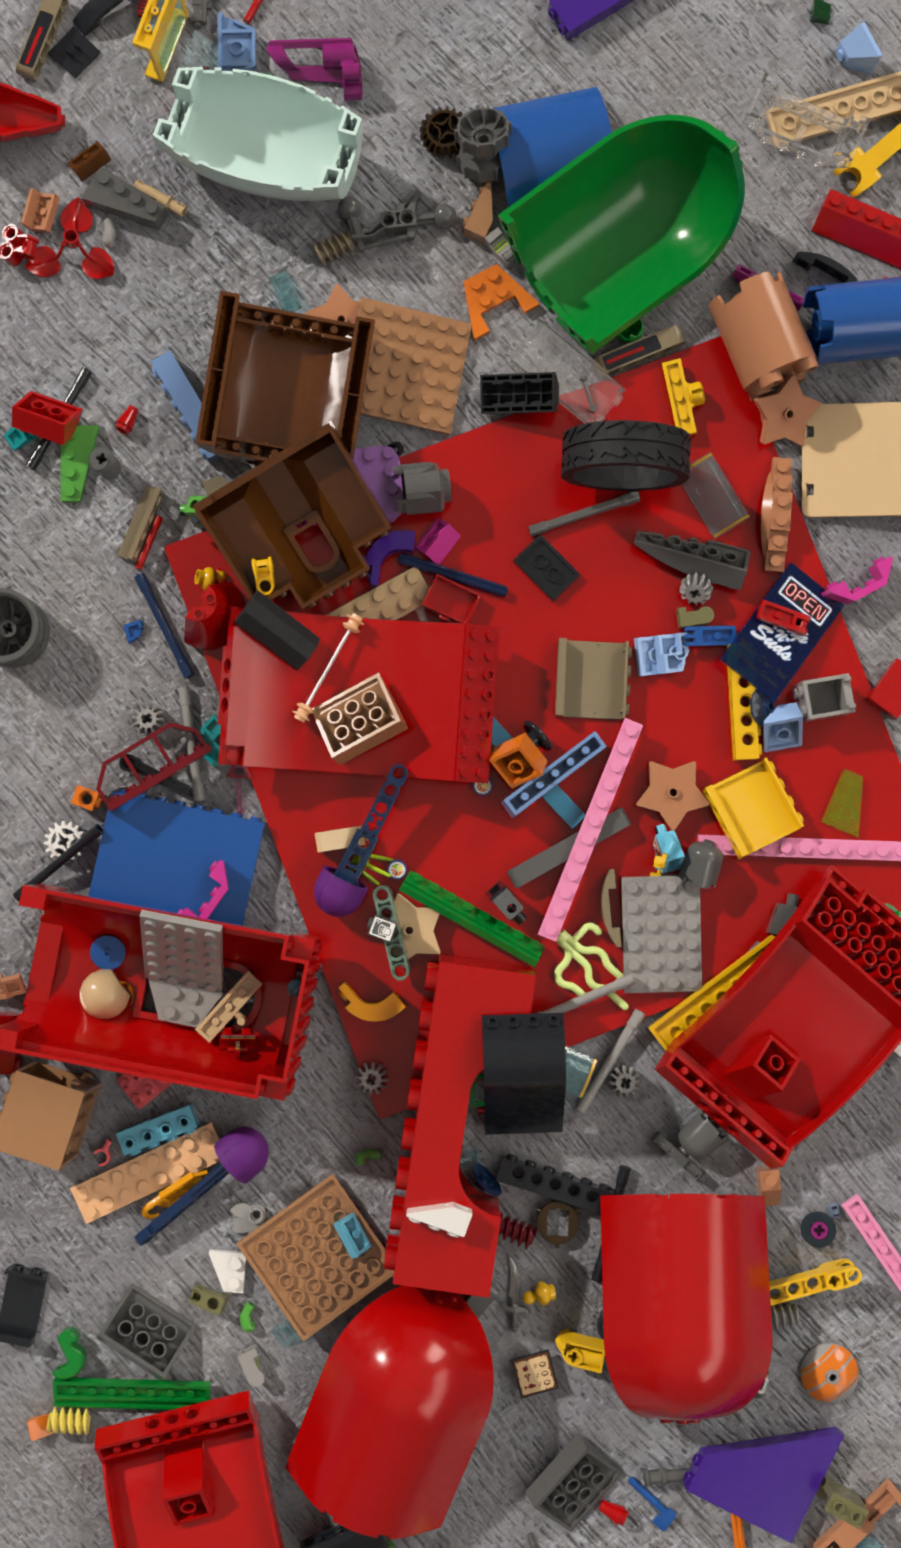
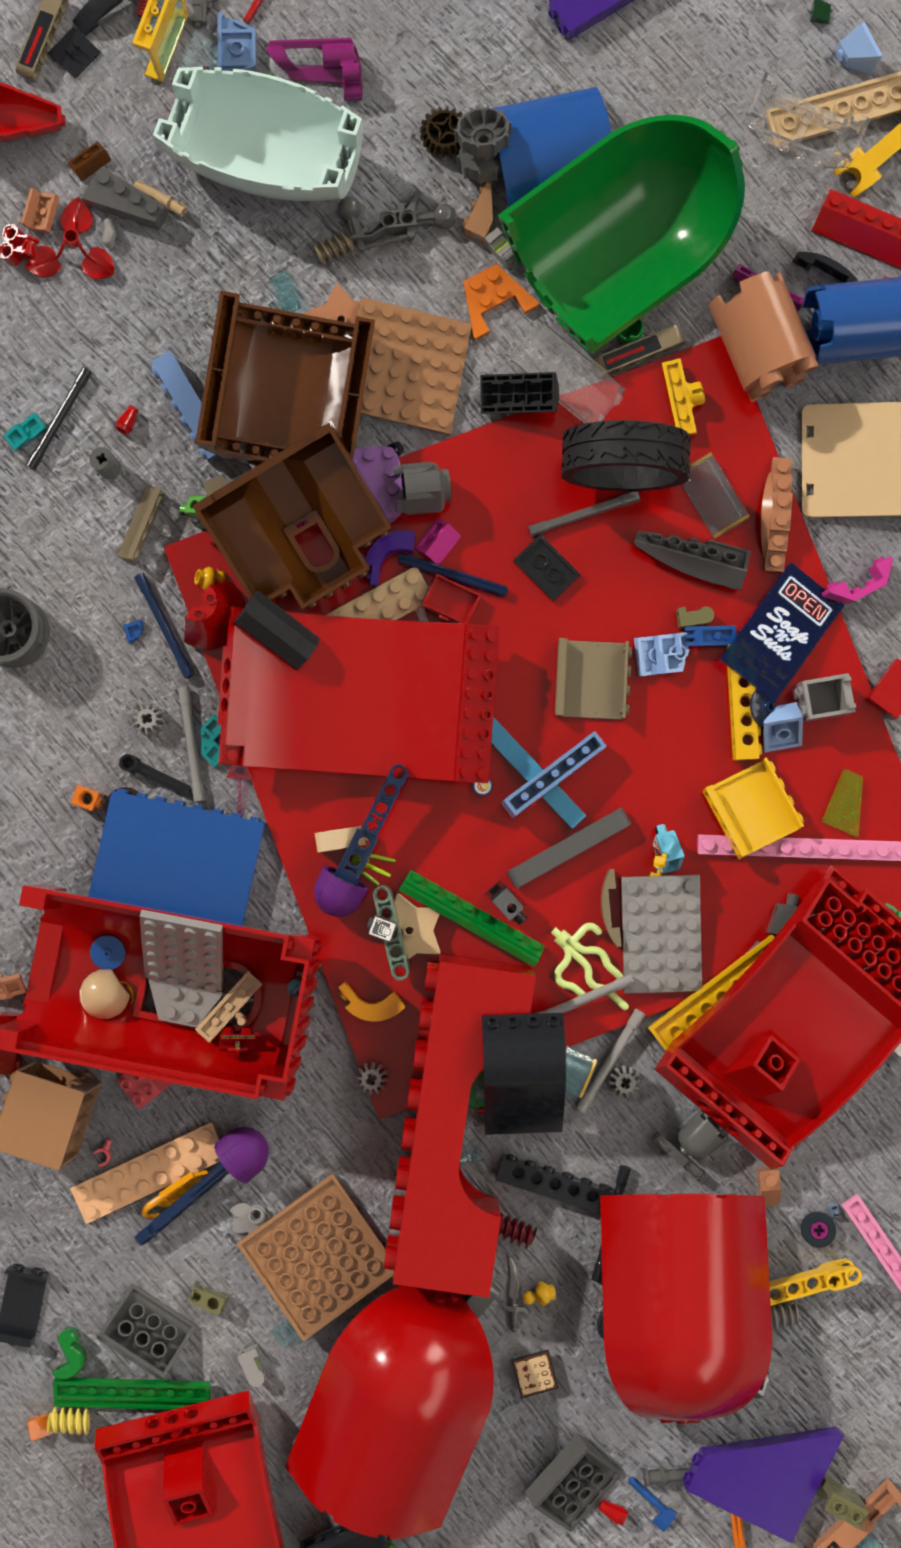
red slope [12,391,83,445] -> none
black piece [13,824,104,902] -> none
white gear [44,821,86,862] -> none
bright green wing [61,425,100,502] -> none
dark red plate [96,722,212,813] -> none
medium azure brick [116,1103,200,1156] -> none
red bar [134,515,163,571] -> none
dark pink slope [178,859,229,919] -> none
white wing [209,1249,247,1293] -> none
bright green arm [239,1301,256,1332] -> none
yellow piece [252,556,275,595] -> none
axle [292,613,364,723] -> none
medium nougat slope [313,673,408,765] -> none
medium azure slope [333,1212,372,1258] -> none
bright green arm [354,1149,381,1165] -> none
tile [387,859,407,879] -> none
white slope [406,1202,473,1238] -> none
dark blue dish [472,1163,502,1197] -> none
orange piece [489,720,552,789] -> none
dark brown piece [536,1200,580,1248] -> none
bright pink plate [538,718,643,942] -> none
yellow piece [555,1328,605,1374] -> none
dark grey hinge [579,375,597,413] -> none
nougat plate [636,761,710,831] -> none
dark grey cylinder [678,839,723,889] -> none
light grey gear [679,572,713,606] -> none
nougat plate [754,374,821,446] -> none
red plate [756,599,811,636] -> none
orange dish [800,1342,859,1403] -> none

